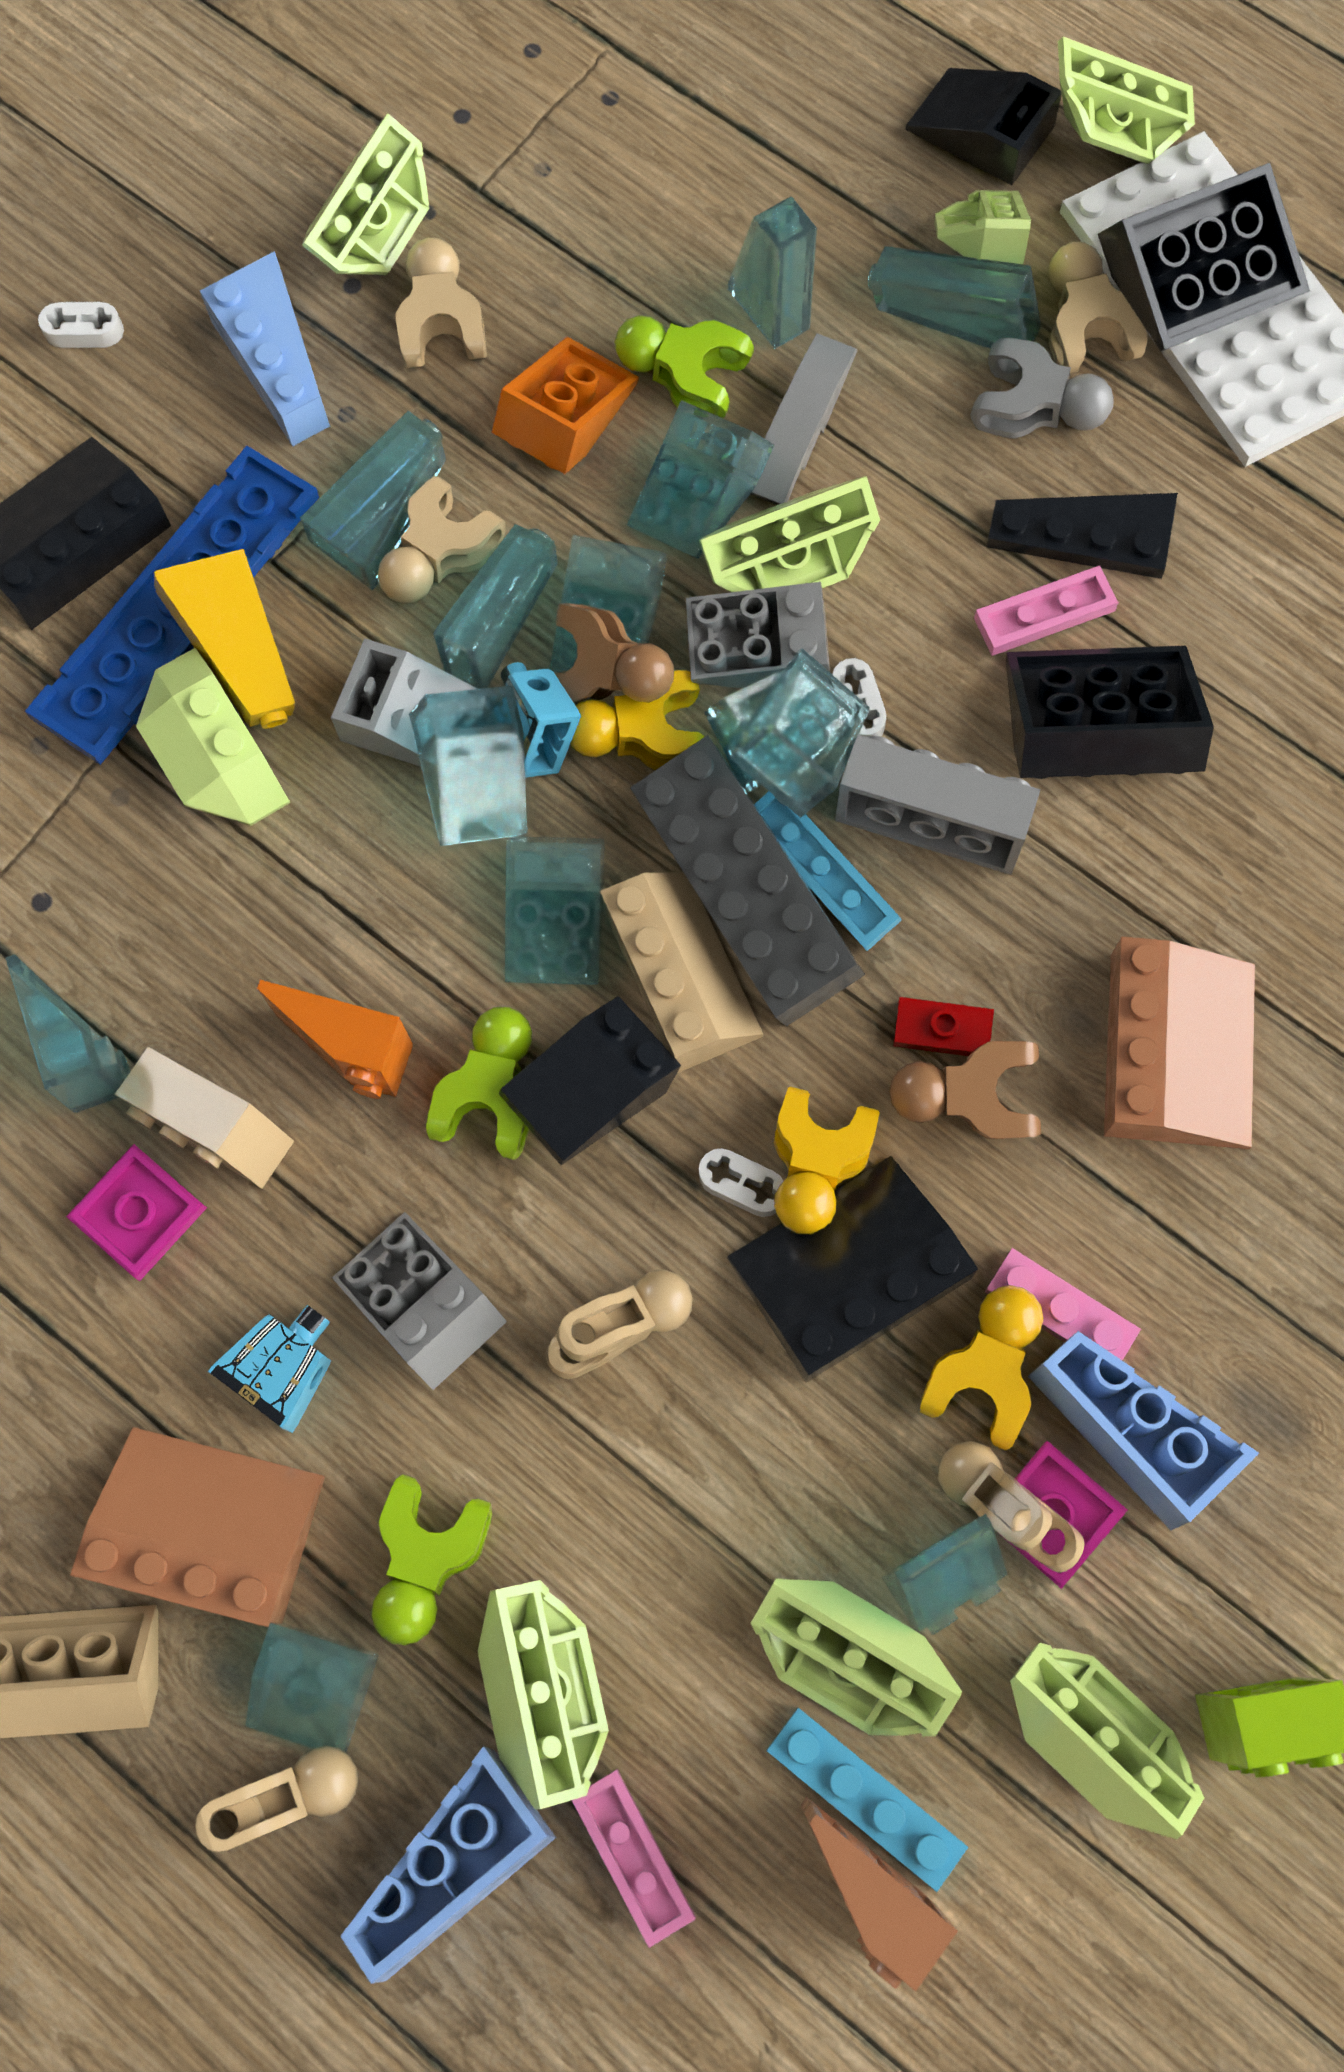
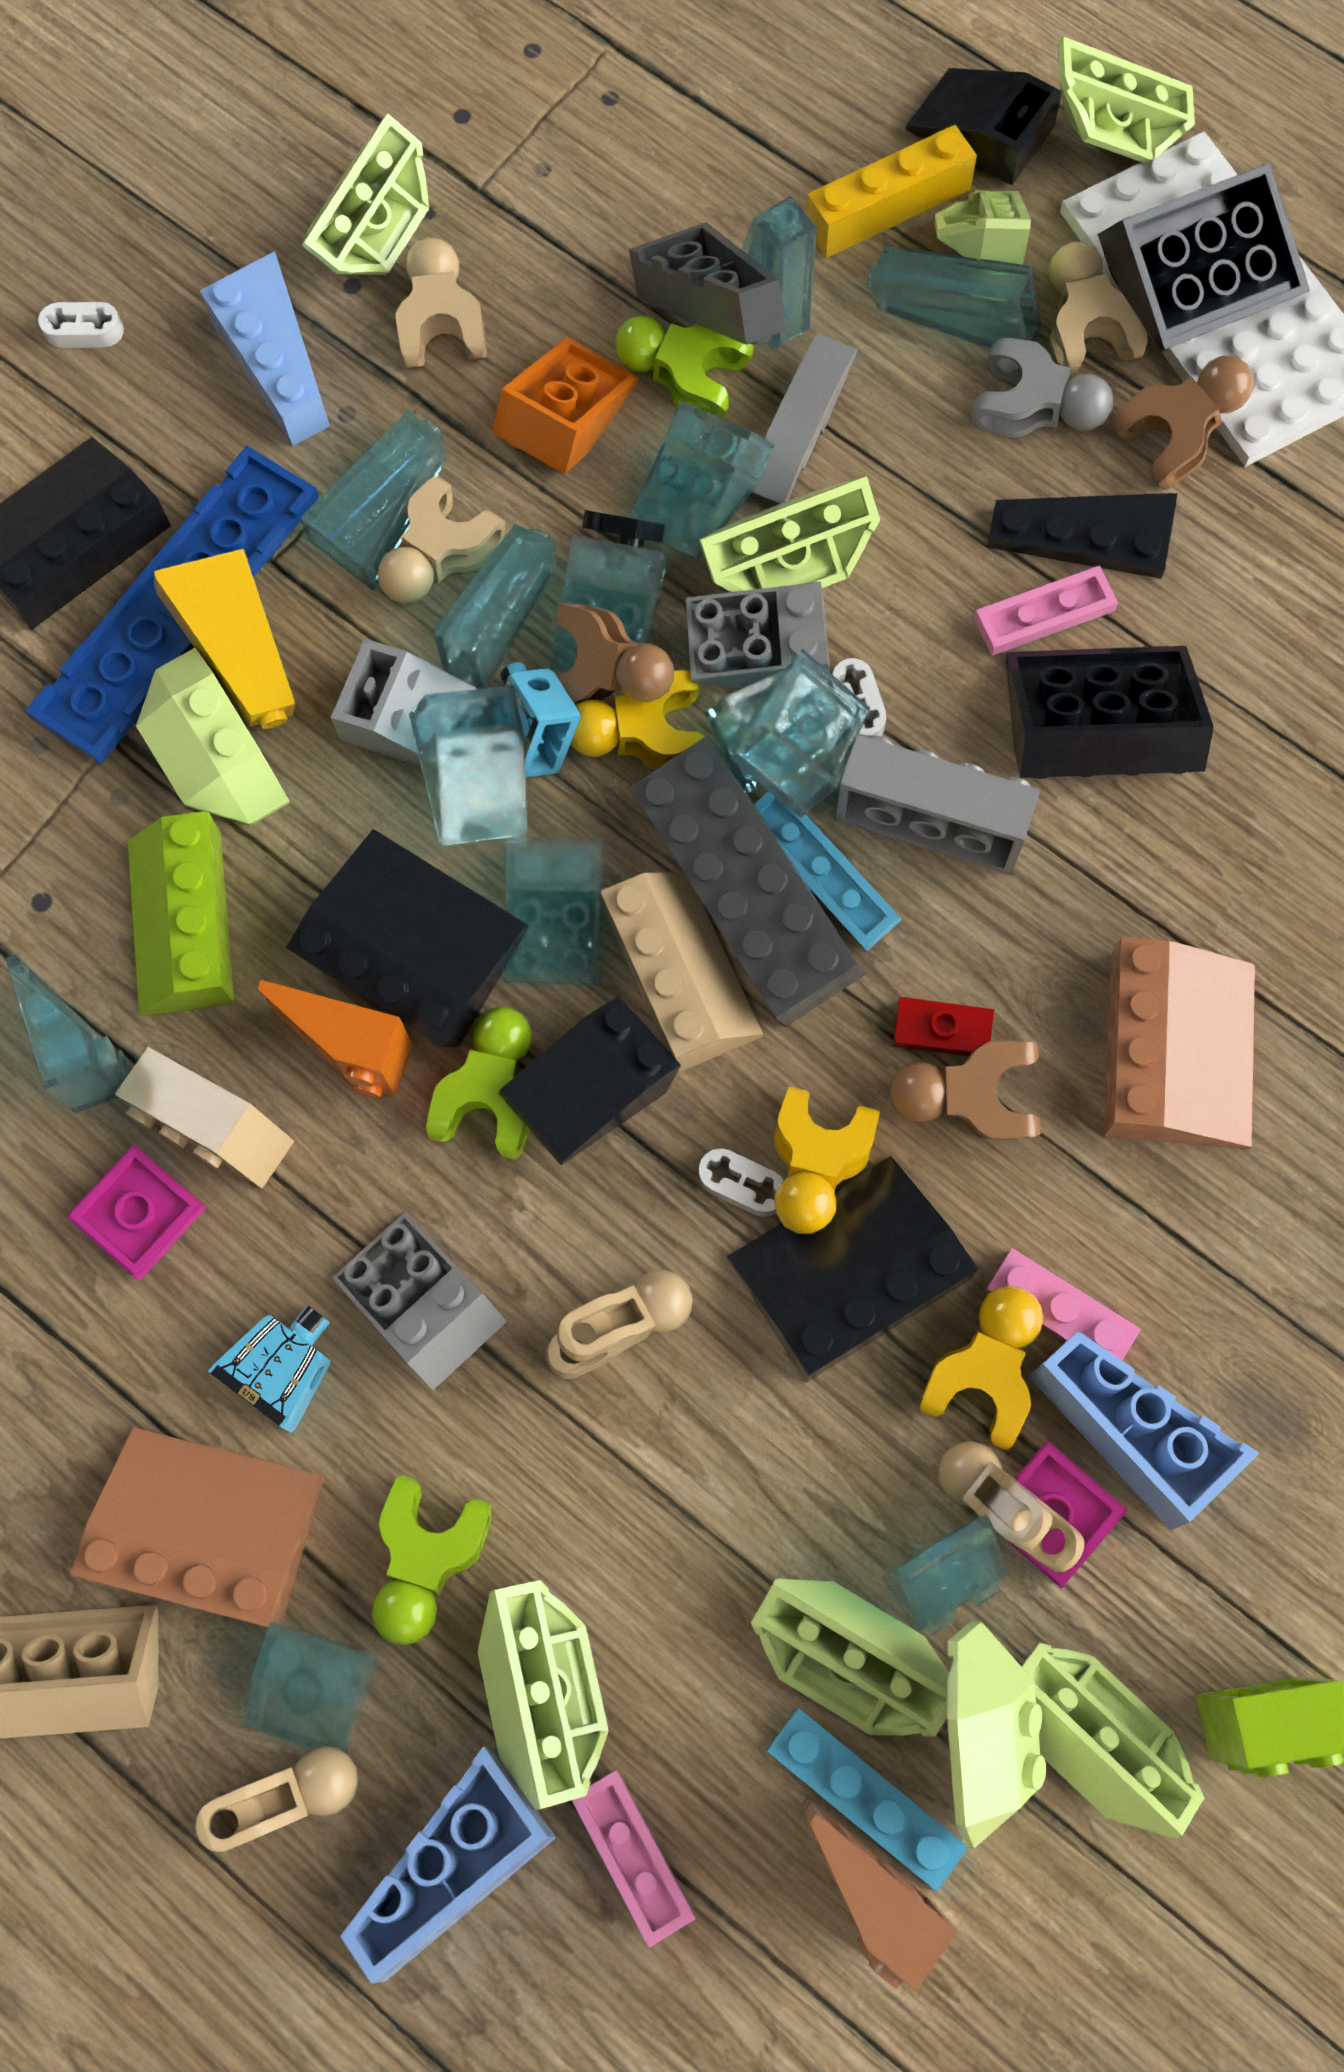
none -> lime slope [128,811,234,1016]
none -> black slope [286,829,530,1047]
none -> black plate [582,510,665,548]
none -> dark grey wedge [629,222,786,345]
none -> yellow brick [805,125,977,258]
none -> yellowish green wedge [947,1620,1046,1849]
none -> medium nougat piece [1112,356,1254,488]

